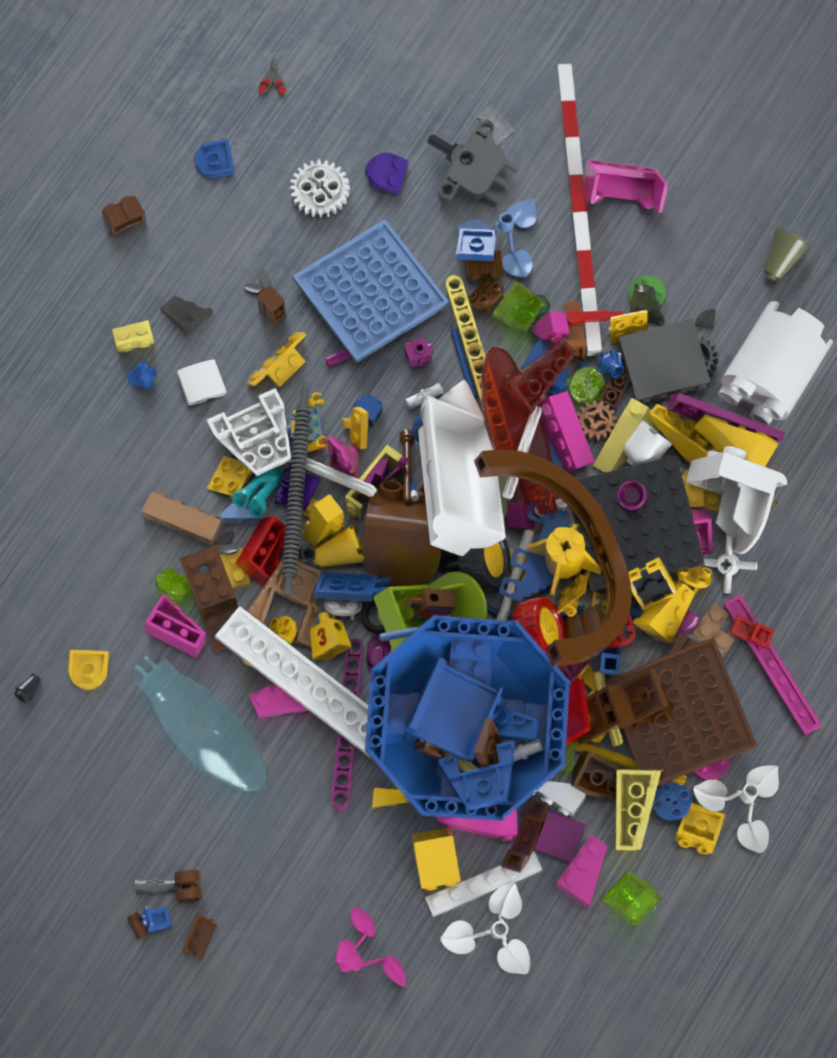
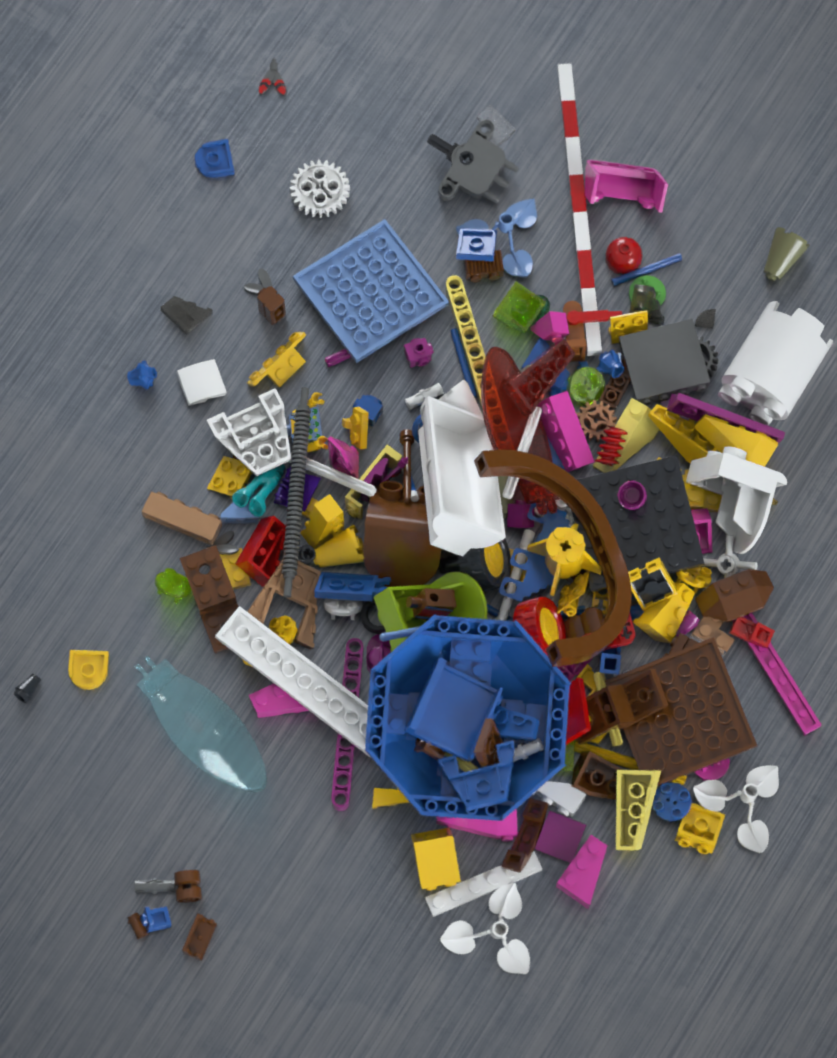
reddish brown brick [102,196,146,235] -> none
light yellow bracket [112,320,154,352] -> none
dark pink wedge [145,592,206,658] -> none
yellow torso [310,612,352,662] -> none
dark pink plant [335,906,406,987] -> none
dark purple slope [365,152,409,195] -> none
reddish brown plate [468,279,504,314] -> none
clear neon green slope [601,871,662,927] -> none
white cylinder [624,421,672,466] -> none
none -> red piece [595,425,628,467]
none -> red cylinder [605,237,643,274]
none -> blue bar [611,253,682,286]
none -> reddish brown wedge [695,569,774,622]

